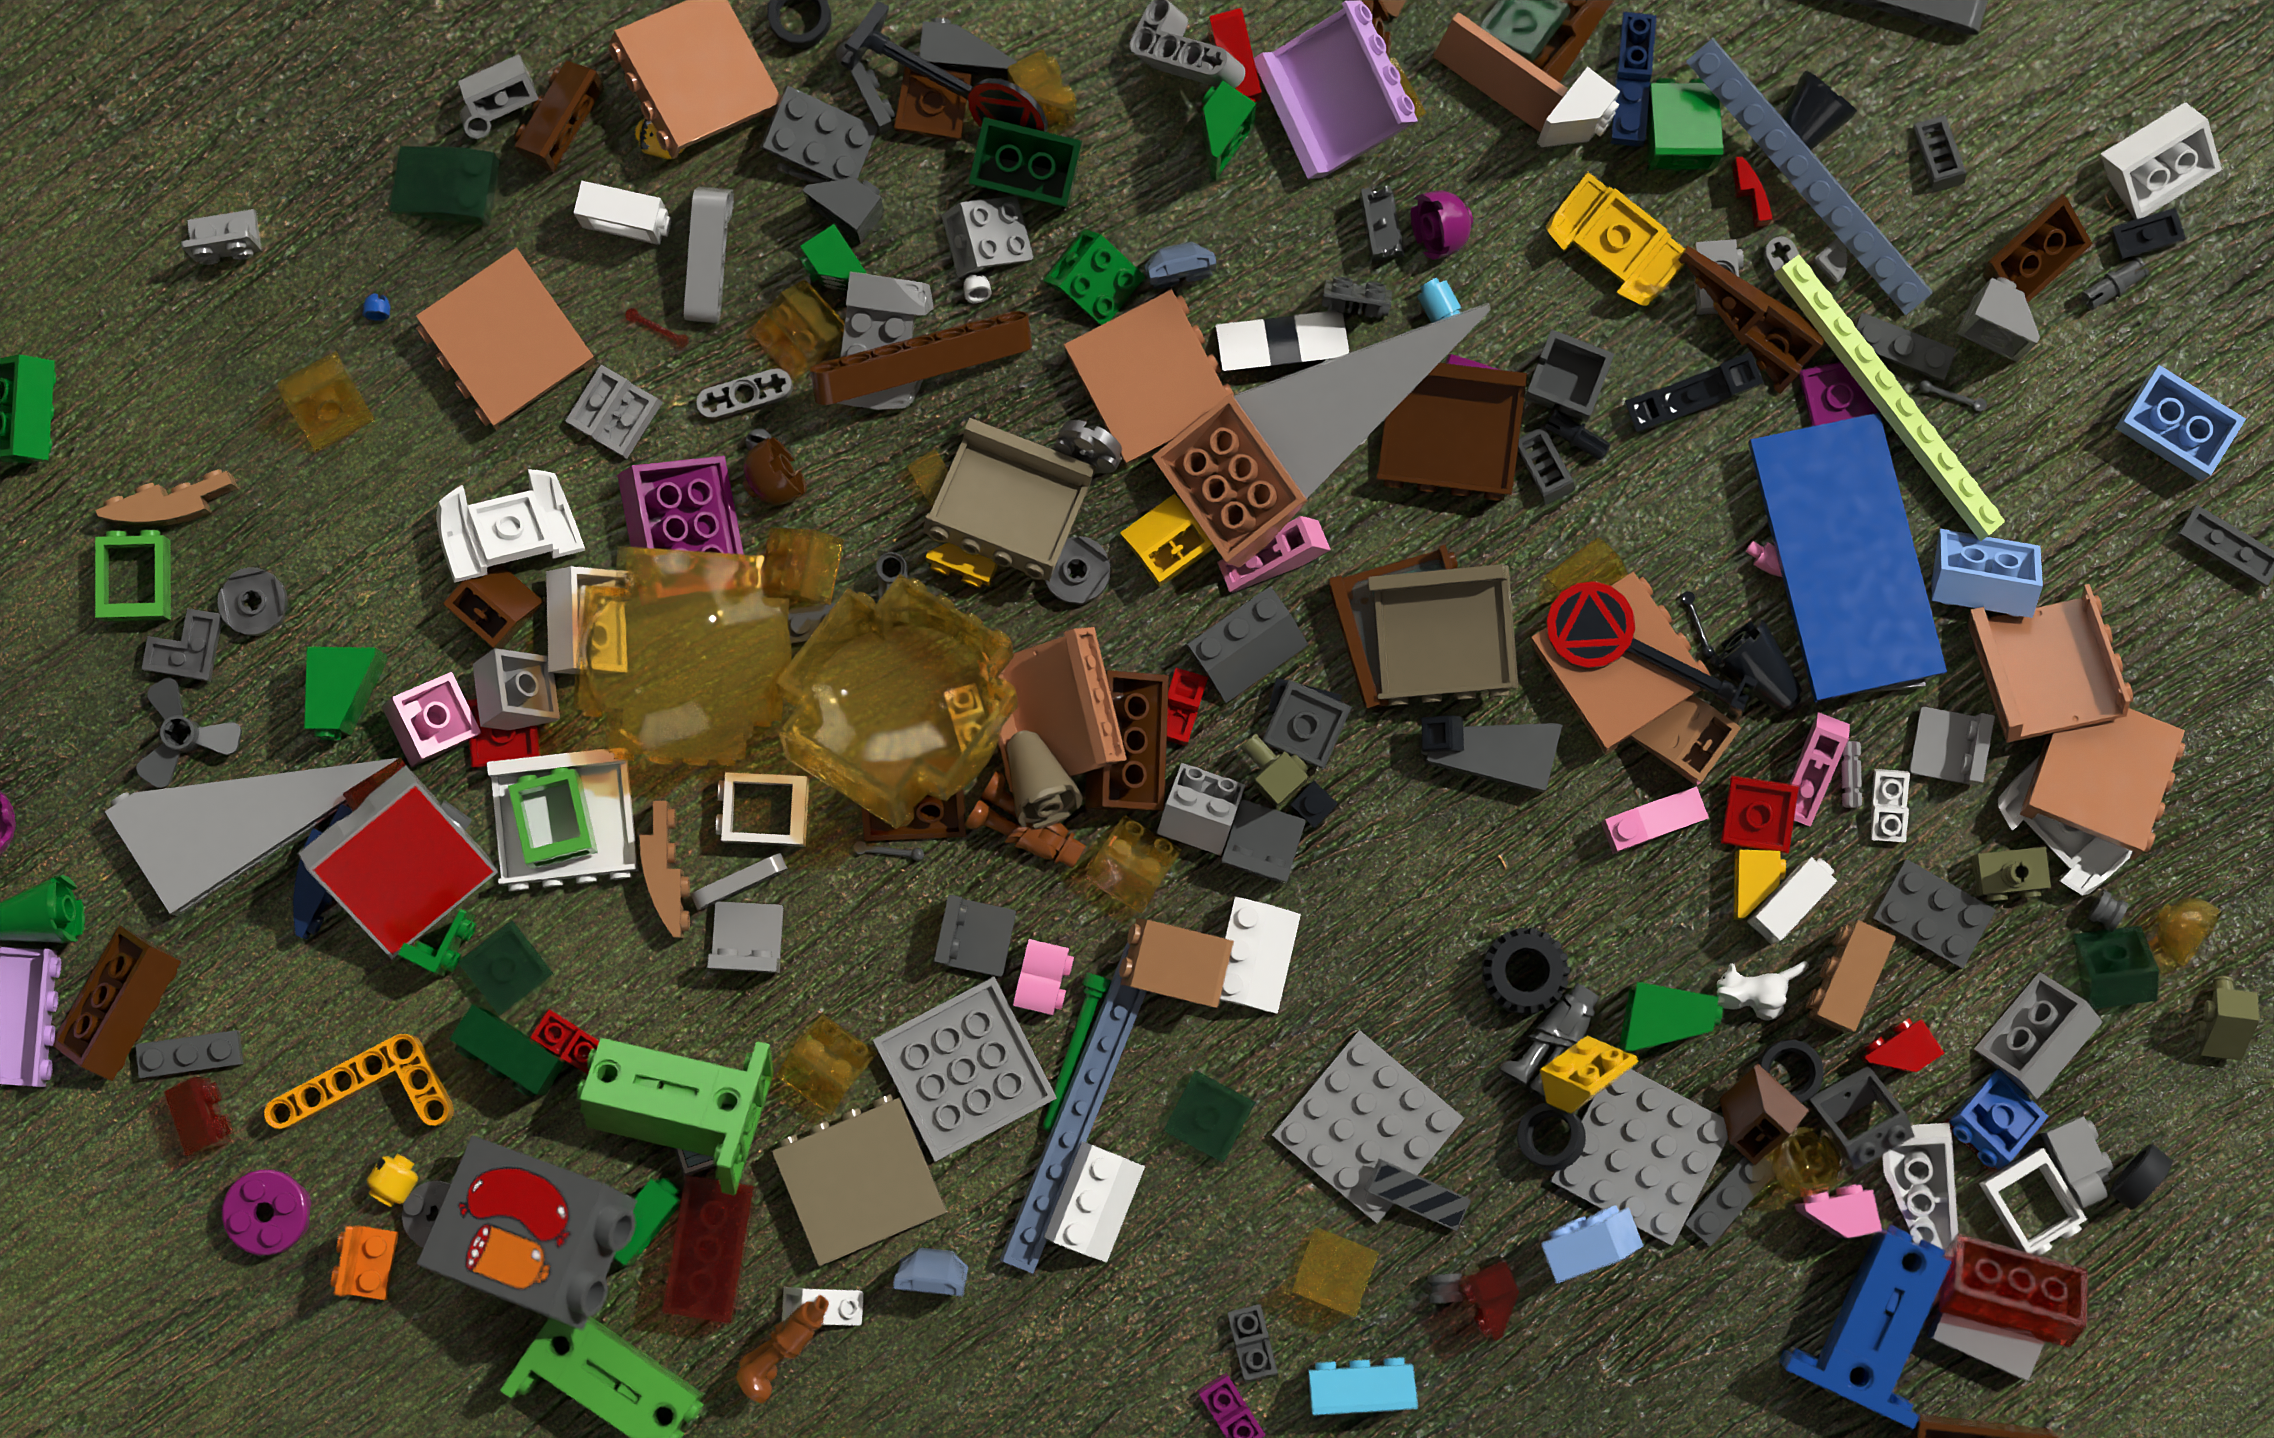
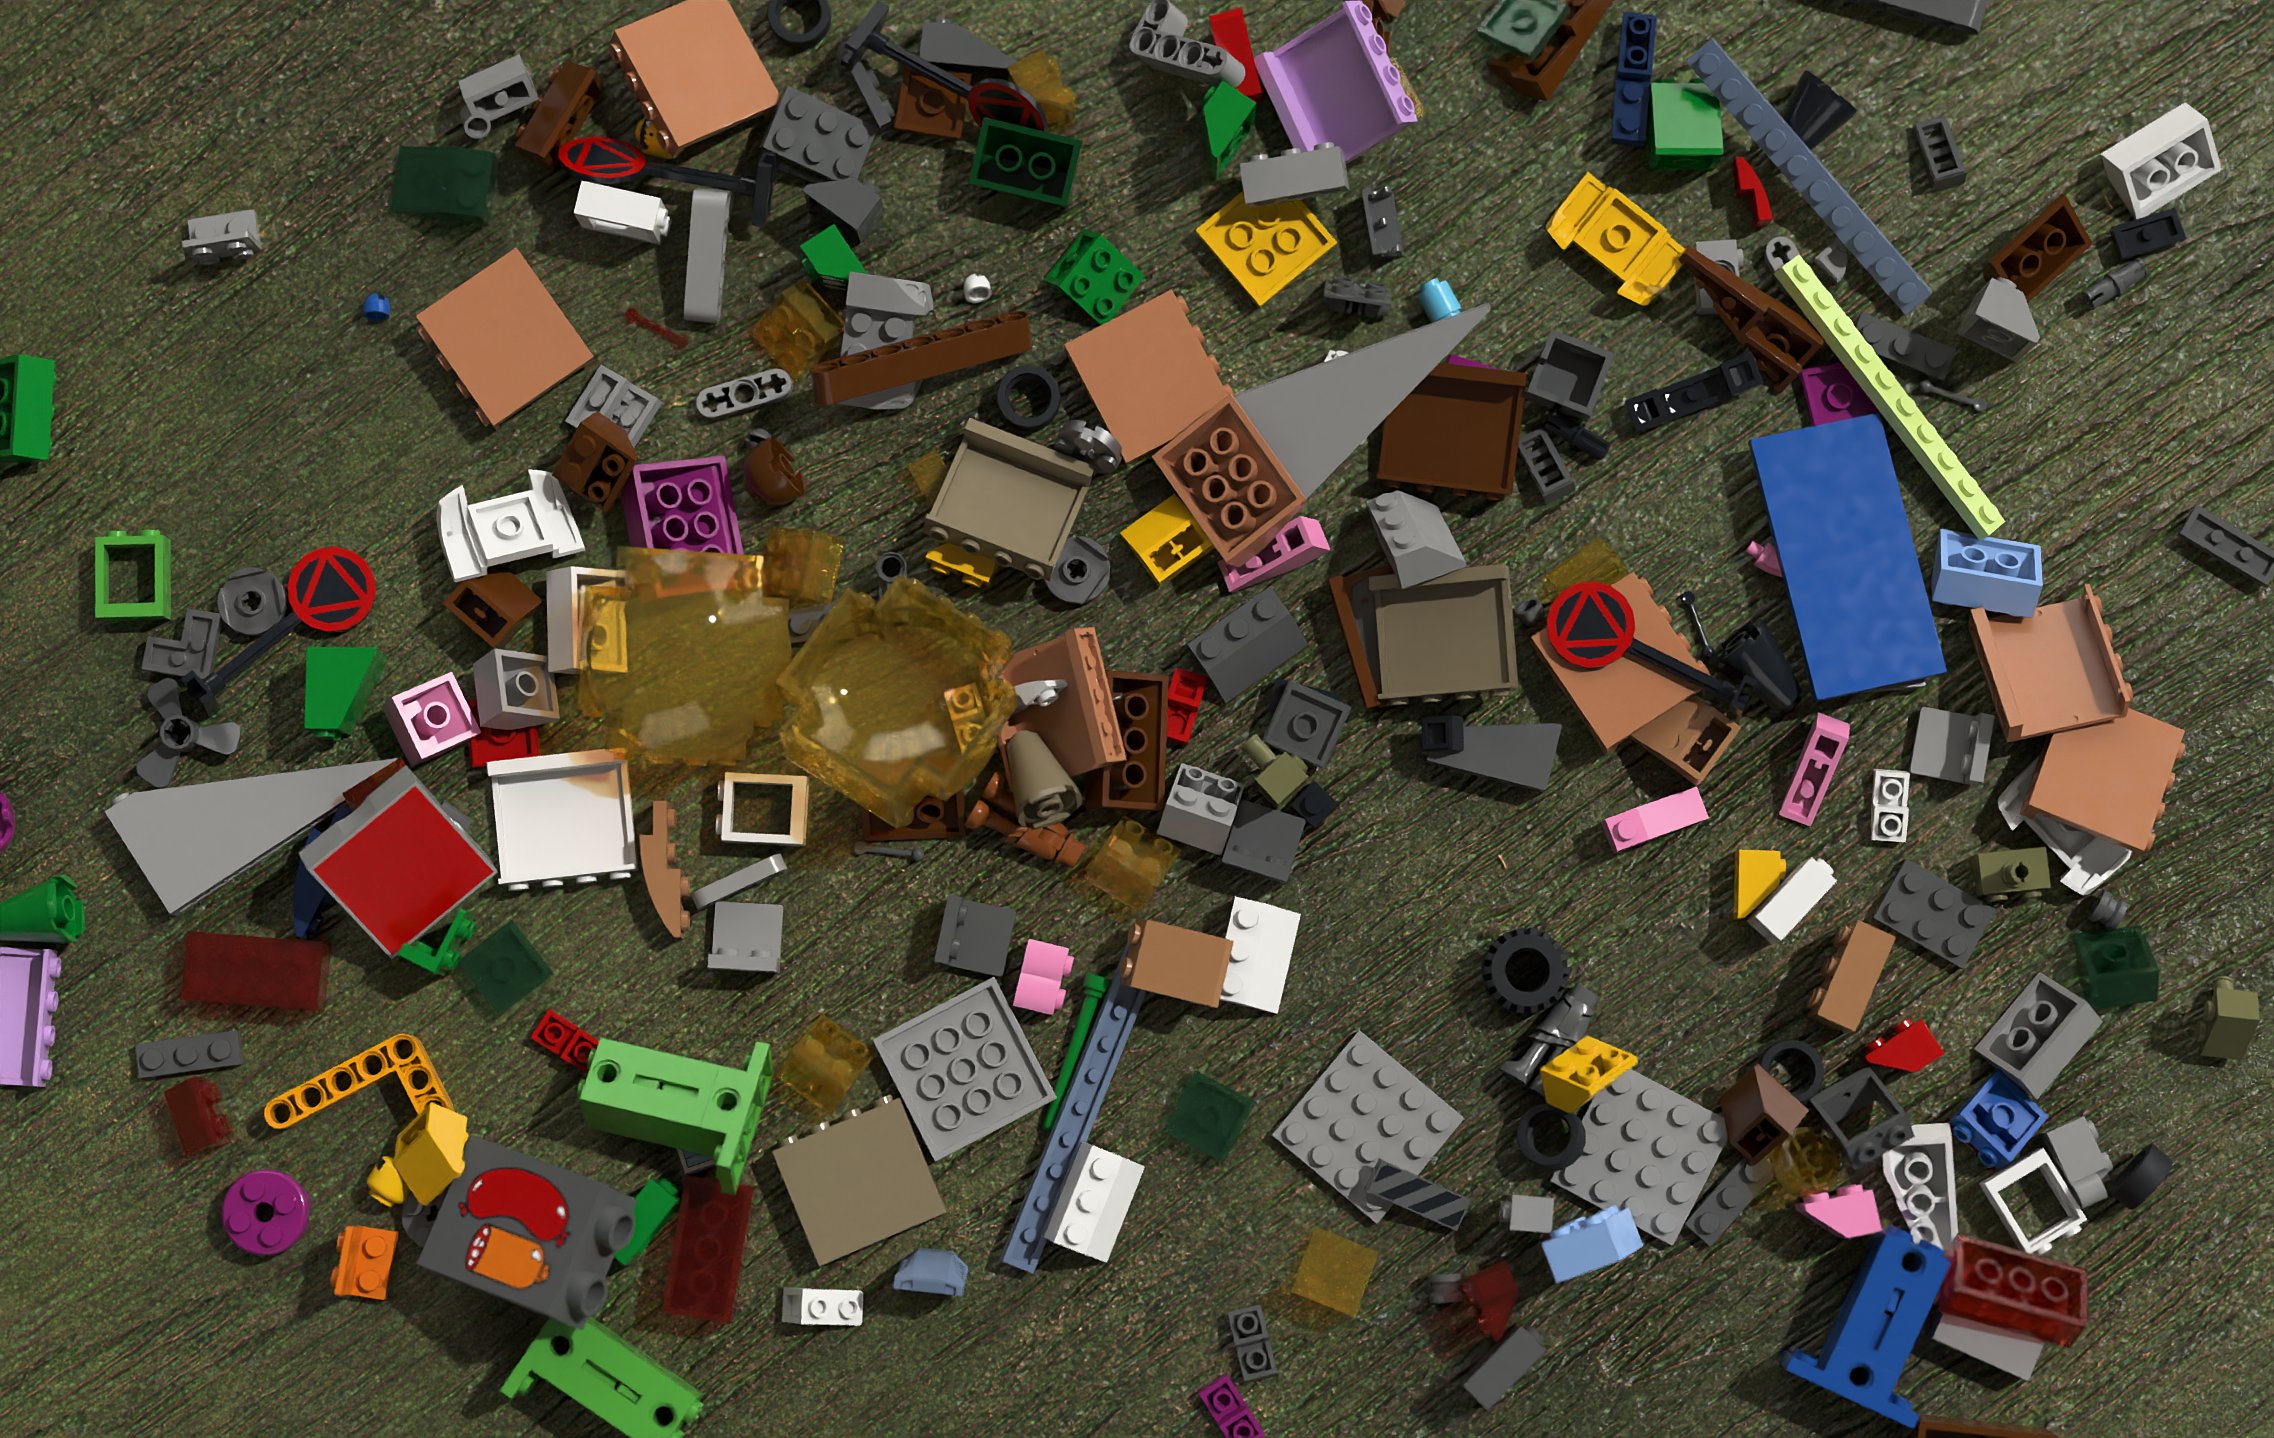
reddish brown slope [53,925,182,1081] -> none
medium nougat slope [96,470,238,527] -> none
clear yellow slope [277,351,375,452] -> none
dark green brick [449,1004,567,1098] -> none
bright green window [508,767,598,869] -> none
dark orange piece [736,1295,829,1403] -> none
light grey bracket [941,196,1033,279] -> none
sand blue slope [1144,241,1217,289] -> none
white sticker [1216,311,1350,371] -> none
medium azure slope [1308,1357,1418,1415] -> none
magenta cylinder [1410,190,1473,260] -> none
nougat tile [1433,12,1569,133] -> none
white slope [1537,67,1620,147] -> none
green slope [1618,982,1723,1052] -> none
white animal [1716,961,1809,1020] -> none
red plate [1721,775,1799,854] -> none
light grey axle [1841,741,1862,808] -> none
light blue brick [2115,365,2246,482] -> none
clear yellow cylinder [2156,897,2222,966] -> none
none -> piece [181,546,376,717]
none -> clear red brick [181,931,331,1012]
none -> yellow slope [393,1103,468,1206]
none -> reddish brown slope [552,411,639,513]
none -> black piece [559,137,777,227]
none -> white slope [990,679,1067,714]
none -> black tyre [996,365,1061,432]
none -> yellow plate [1195,191,1337,308]
none -> light grey brick [1240,142,1349,208]
none -> light grey slope [1366,490,1467,589]
none -> dark grey window [1458,1324,1546,1410]
none -> light grey brick [1499,1195,1554,1233]
none -> dark grey hinge [1515,598,1545,627]

